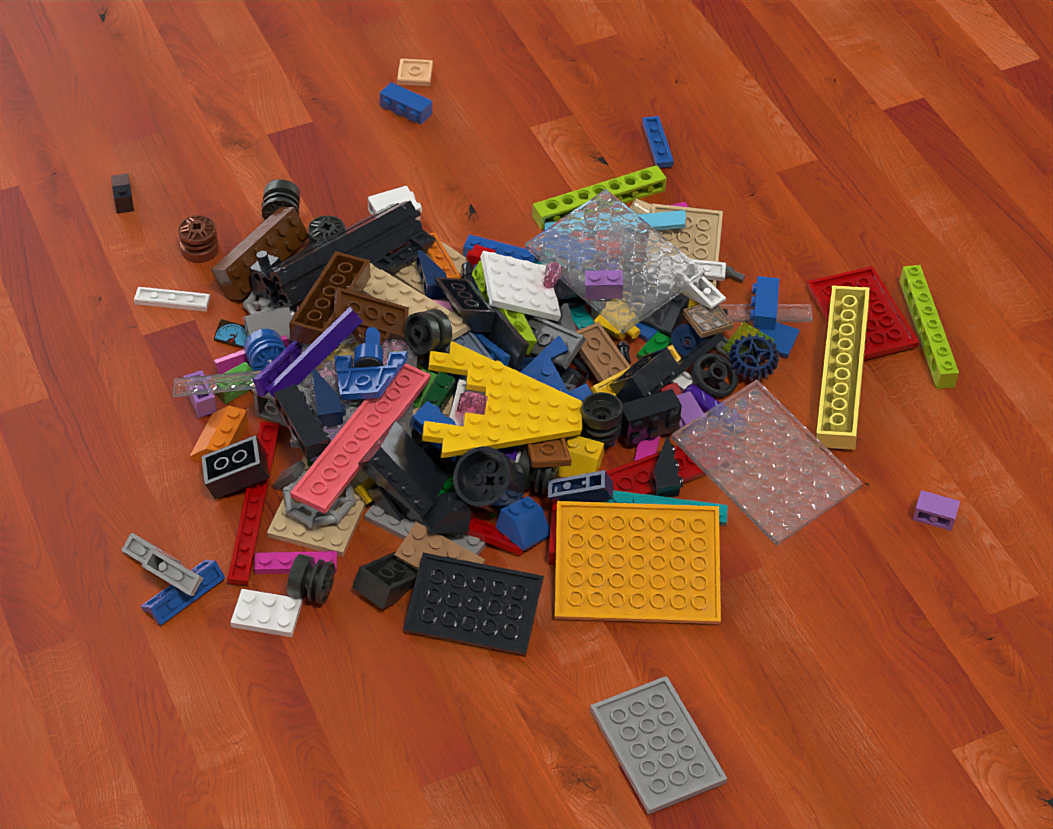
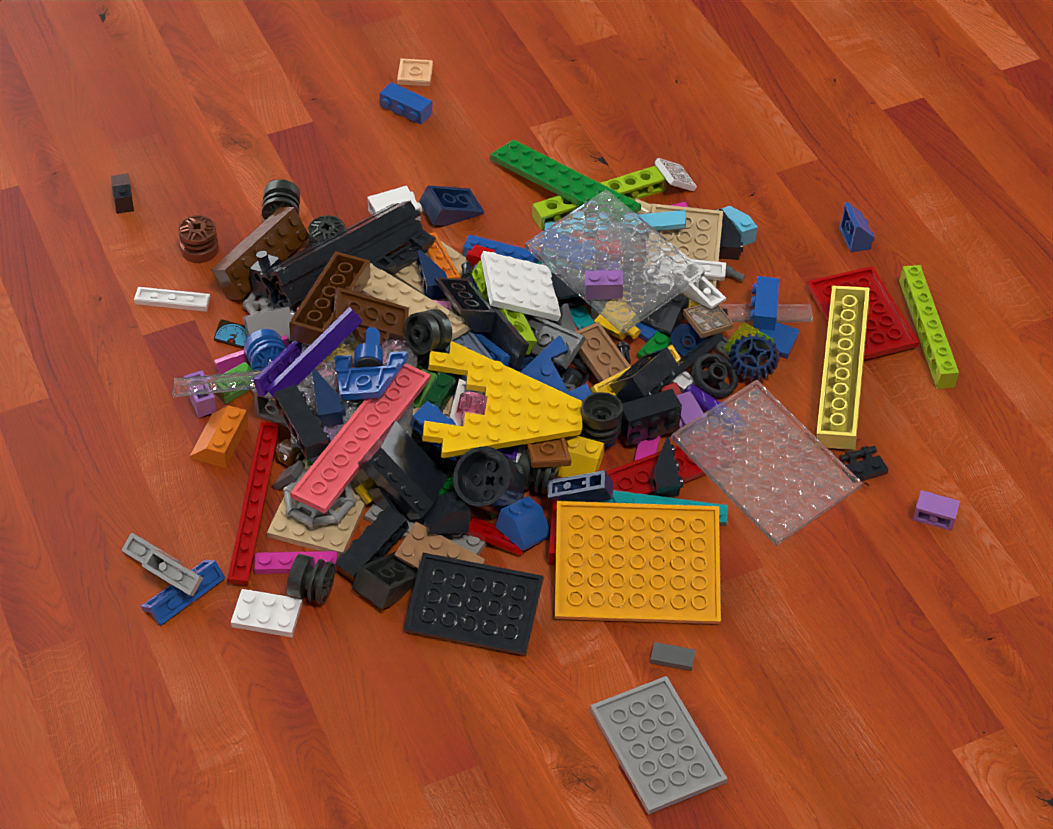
black brick [202,435,270,499] -> none
clear pink cone [543,262,563,288] -> none
blue plate [642,116,674,168] -> none
none -> reddish brown head [275,439,305,467]
none -> black brick [335,506,409,583]
none -> dark blue slope [419,185,484,226]
none -> green plate [490,140,641,226]
none -> dark grey tile [650,642,695,671]
none -> white tile [654,158,697,191]
none -> medium azure slope [717,206,758,246]
none -> black slope [719,209,743,260]
none -> black plate [839,446,889,484]
none -> blue slope [840,202,874,252]

